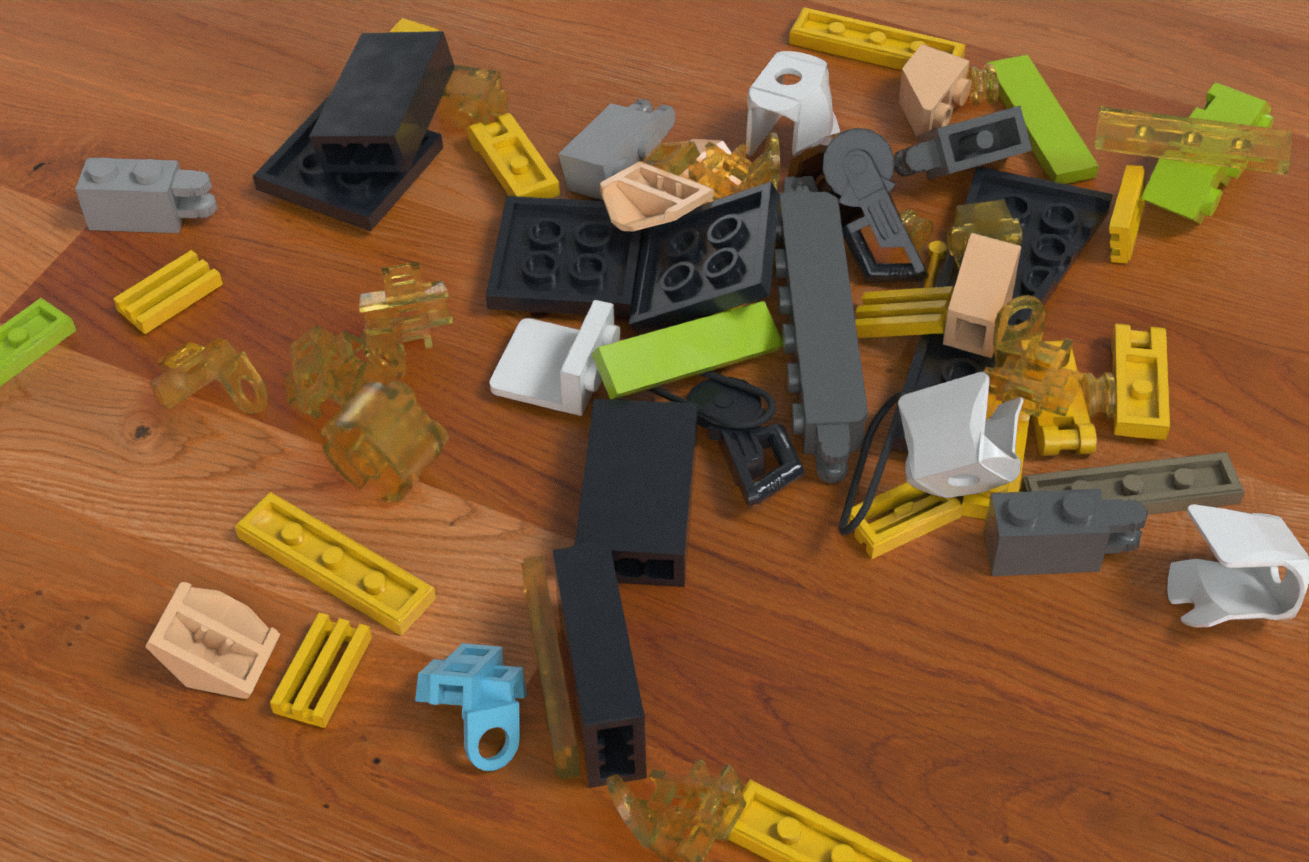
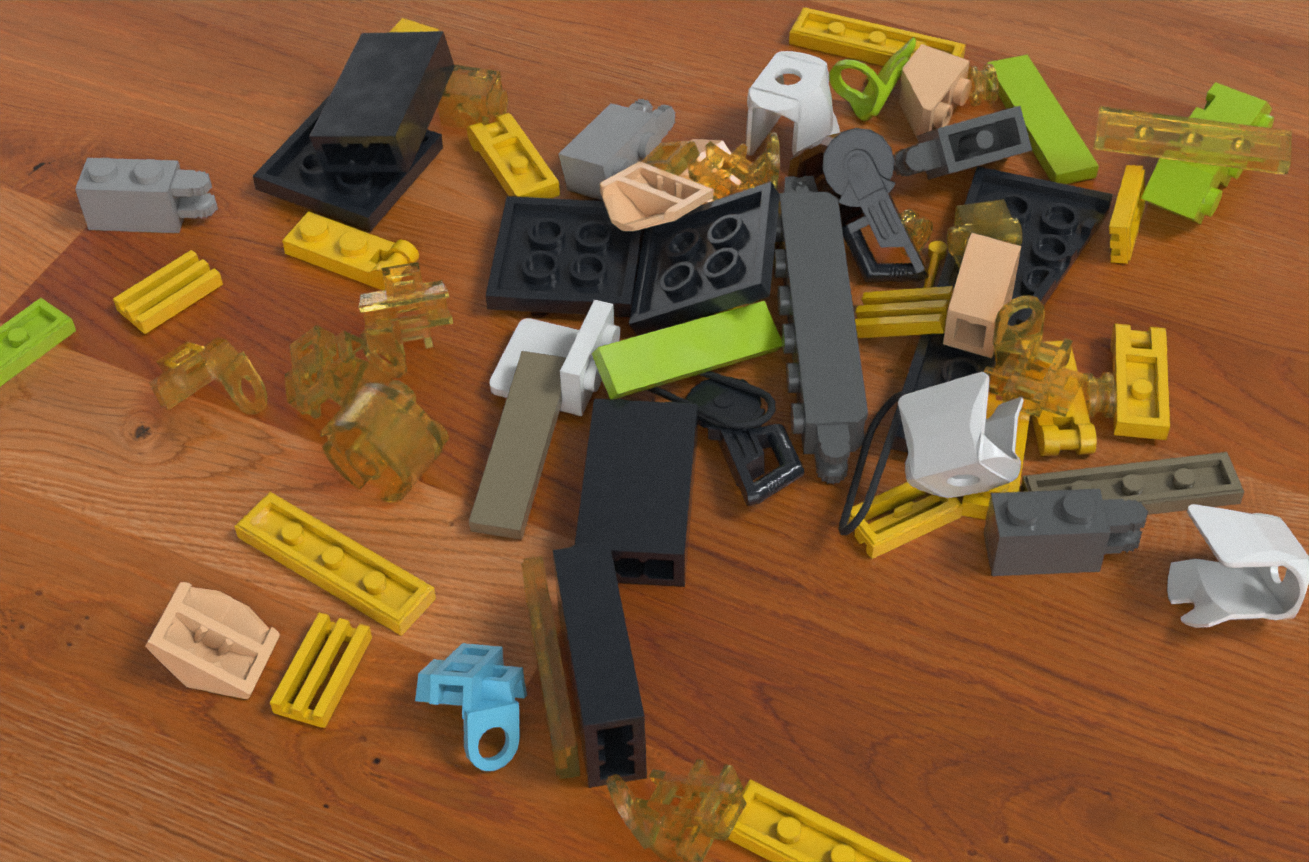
none -> yellow plate [282,211,419,292]
none -> dark tan tile [469,351,566,540]
none -> lime piece [829,37,916,121]

